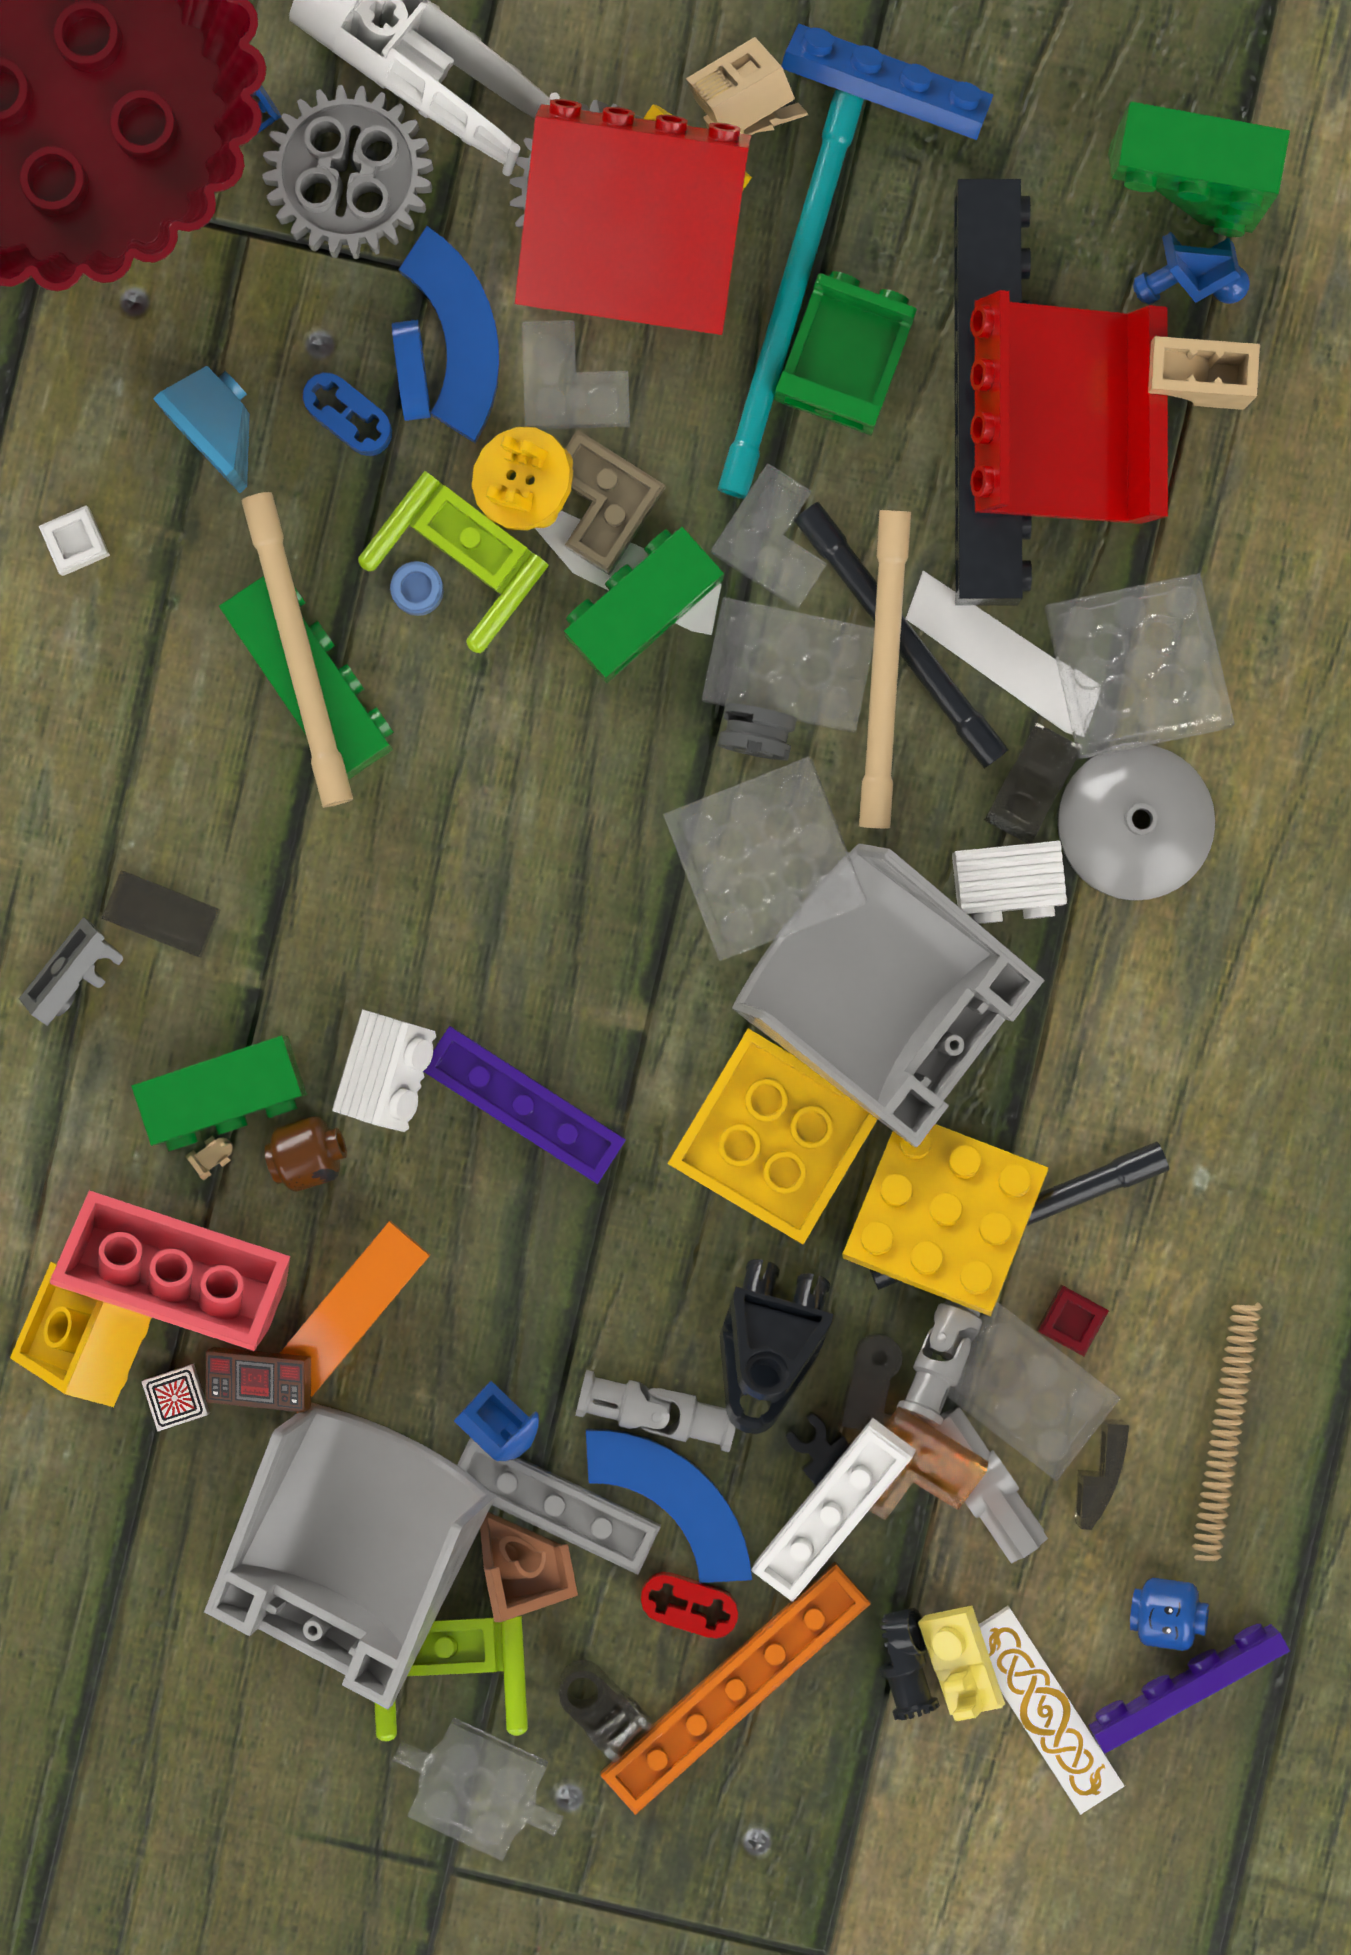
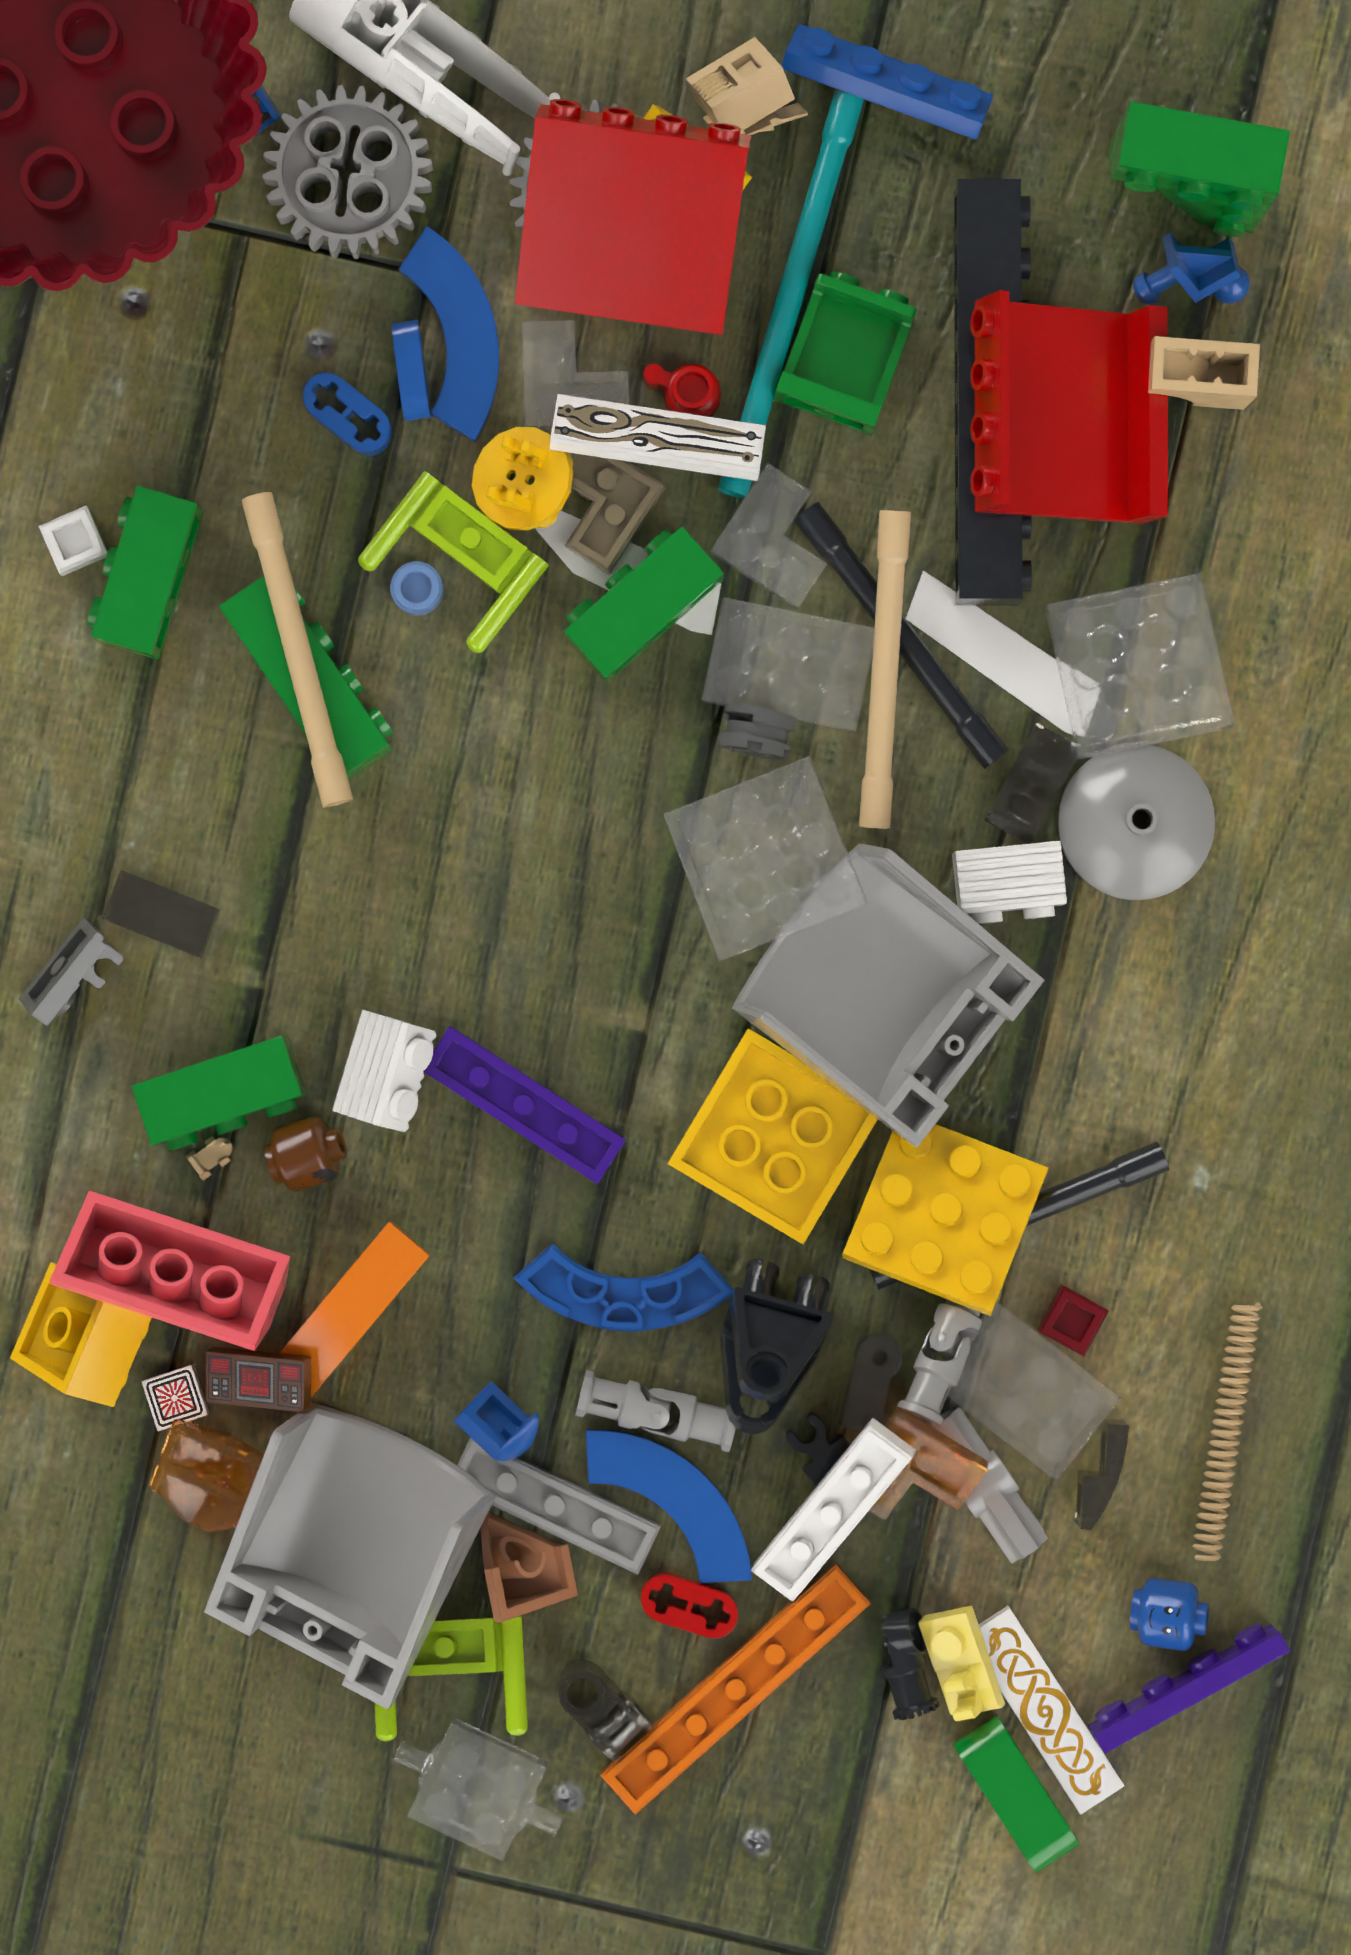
dark azure slope [153,366,250,494] -> none
none -> green brick [87,485,204,660]
none -> clear orange slope [149,1419,264,1532]
none -> blue tile [514,1242,735,1331]
none -> white tile [549,394,766,481]
none -> red piece [643,363,722,417]
none -> green beam [953,1715,1080,1873]

